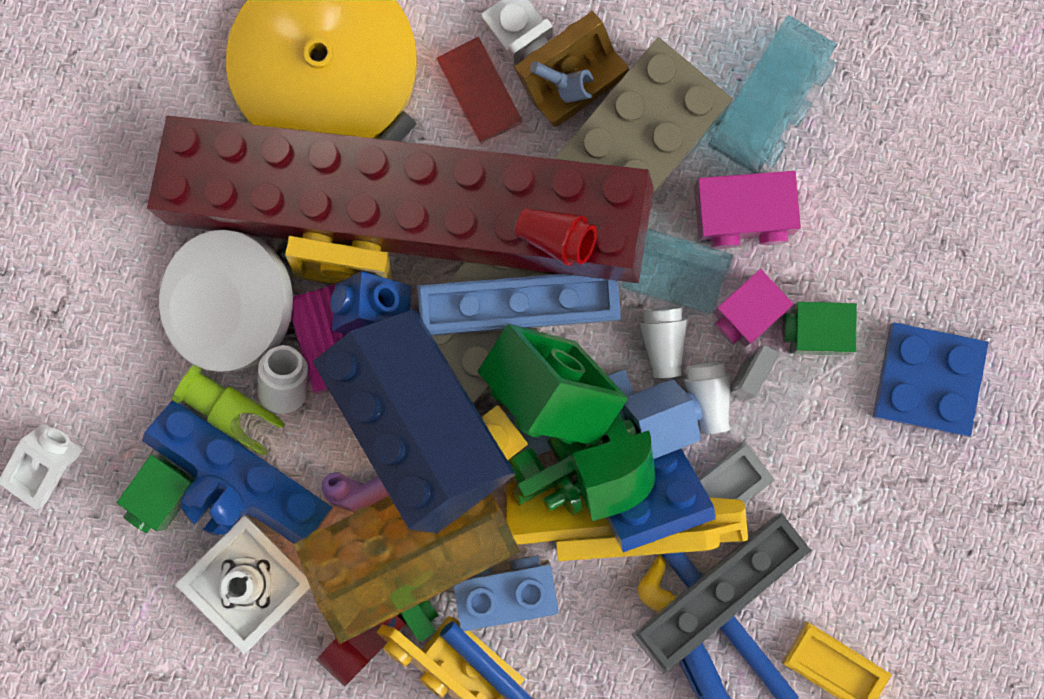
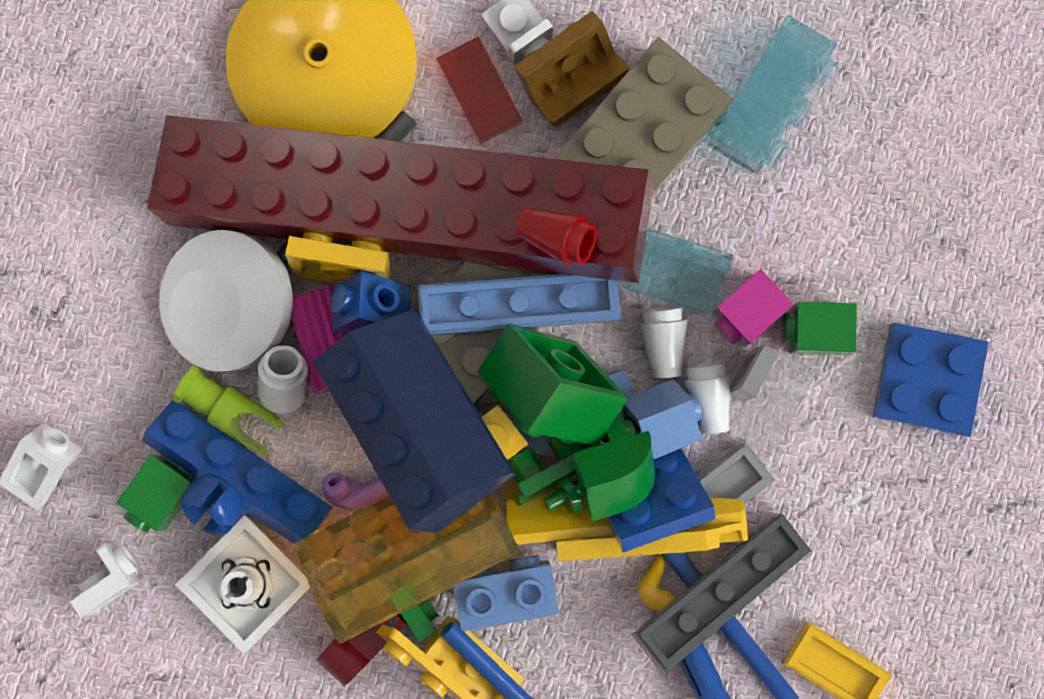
sand blue hand [530,61,593,103] -> none
dark pink brick [694,171,801,249] -> none
none -> white bracket [69,543,141,618]

